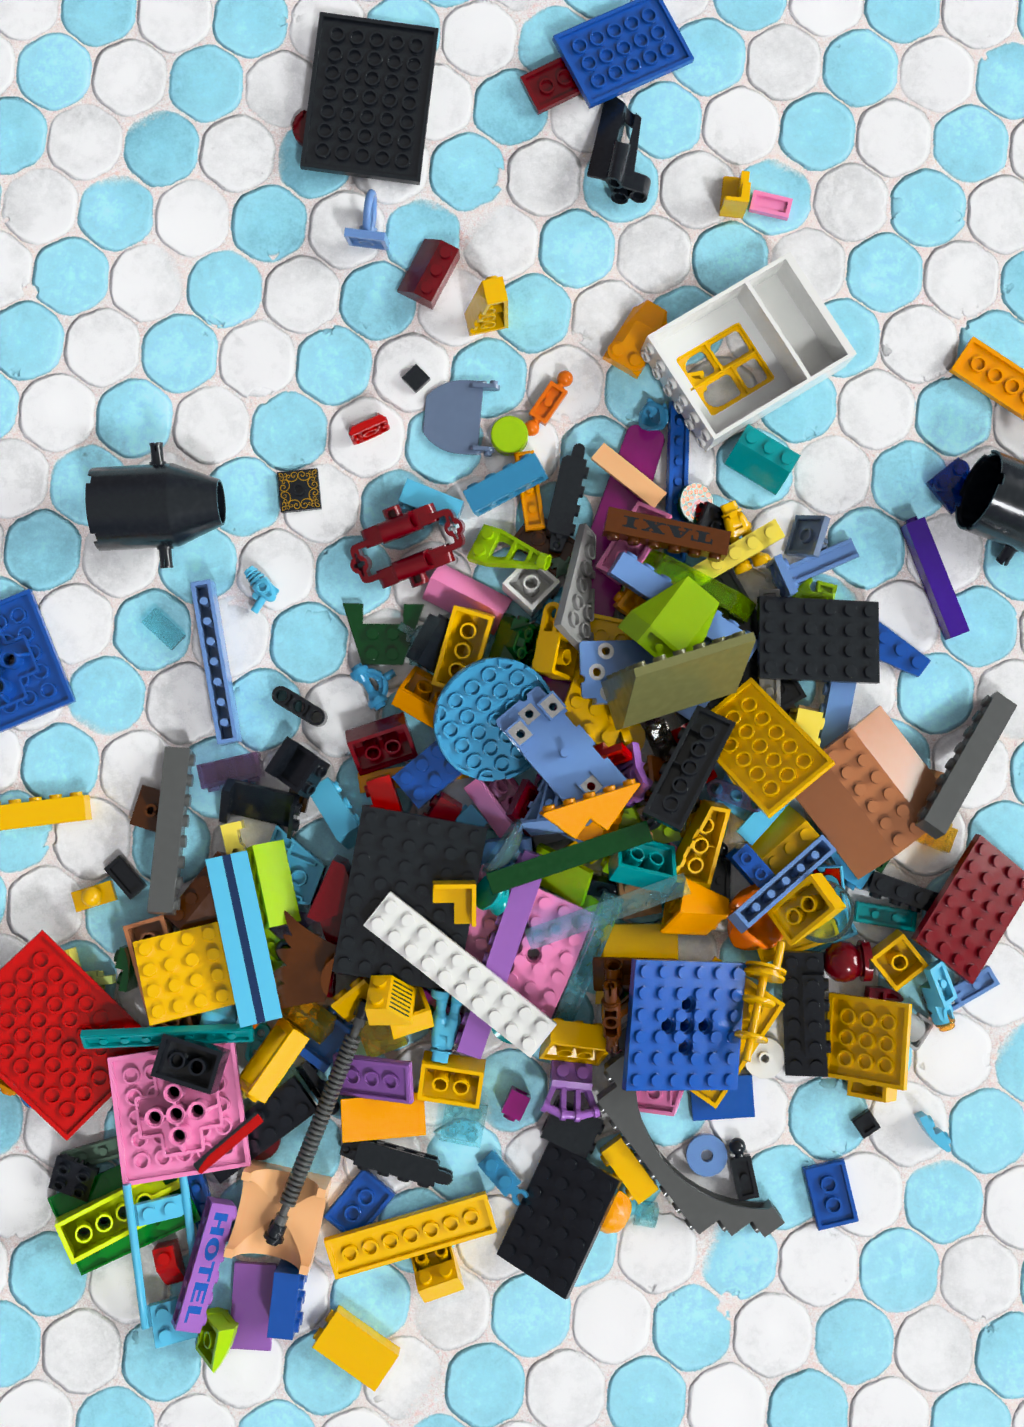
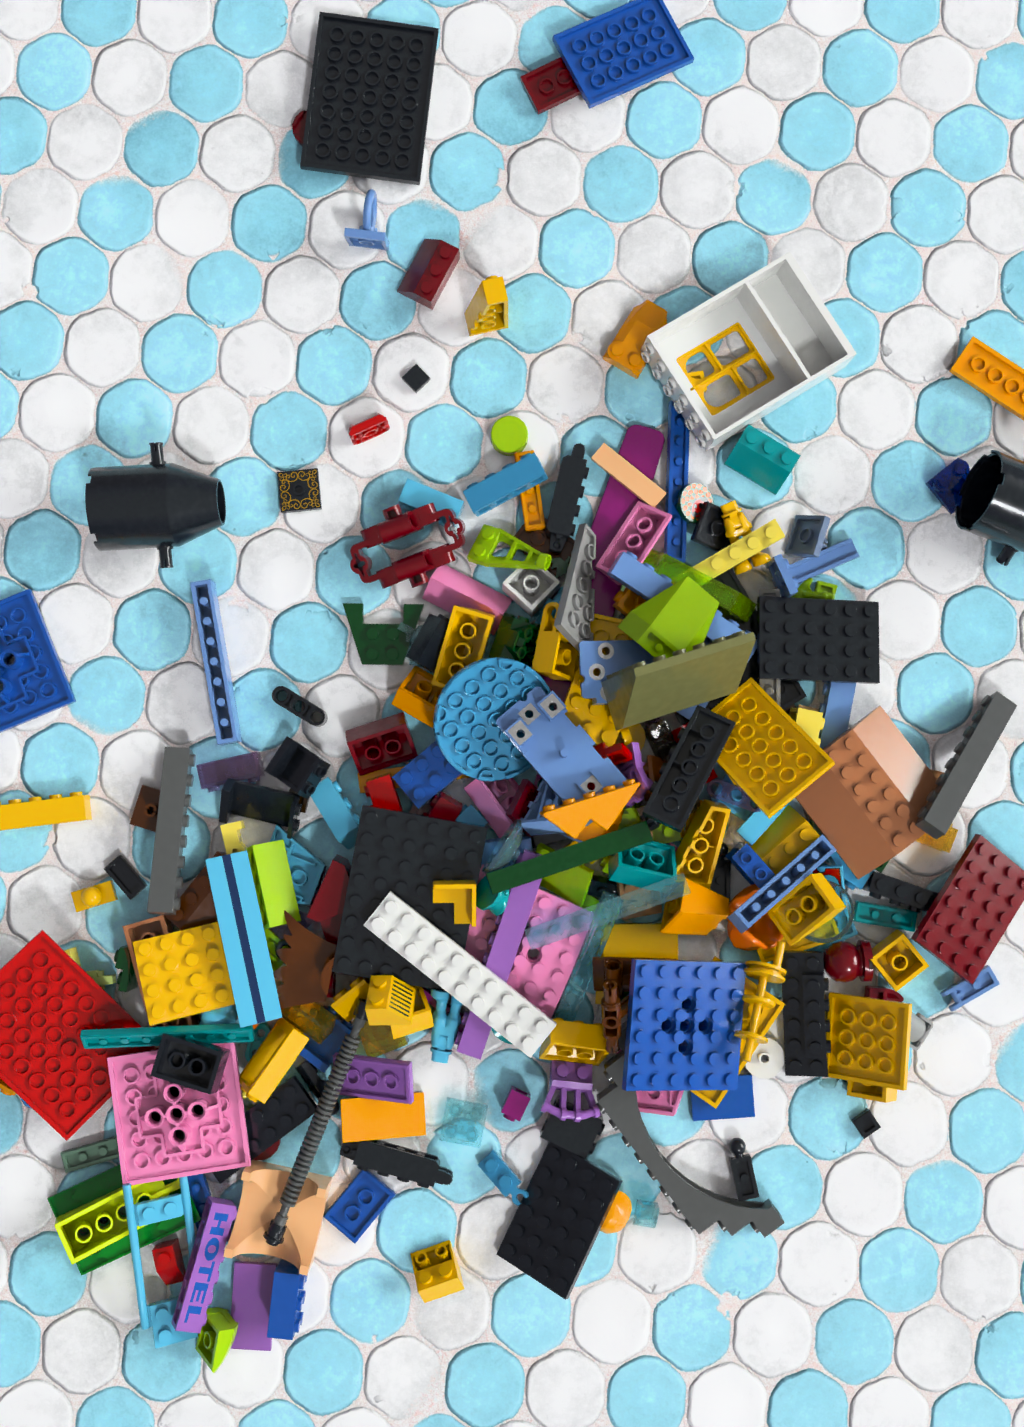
black hinge [48,1153,100,1202] -> none
clear light blue tile [141,608,186,650] -> none
red sticker [193,1112,263,1174] -> none
medium azure piece [244,566,279,614] -> none
yellow brick [312,1305,400,1392] -> none
yellow plate [324,1190,497,1280] -> none
dark azure piece [350,663,396,711] -> none
yellow slope [417,1050,486,1109] -> none
sand blue piece [423,380,500,457] -> none
orange plate [525,370,573,436] -> none
black panel [587,97,651,204] -> none
yellow brick [600,1133,659,1204] -> none
reddish brown brick [602,507,731,562] -> none
dark azure hat [638,398,669,431] -> none
medium blue tile [686,1133,728,1177] -> none
yellow panel [719,171,751,219] -> none
bright pink tile [748,190,793,221] -> none
blue tile [802,1158,859,1231] -> none
blue wing [879,622,931,677] -> none
dark purple brick [900,516,970,640] -> none
medium azure slope [914,1111,951,1152] -> none
medium azure plate [920,960,958,1032] -> none

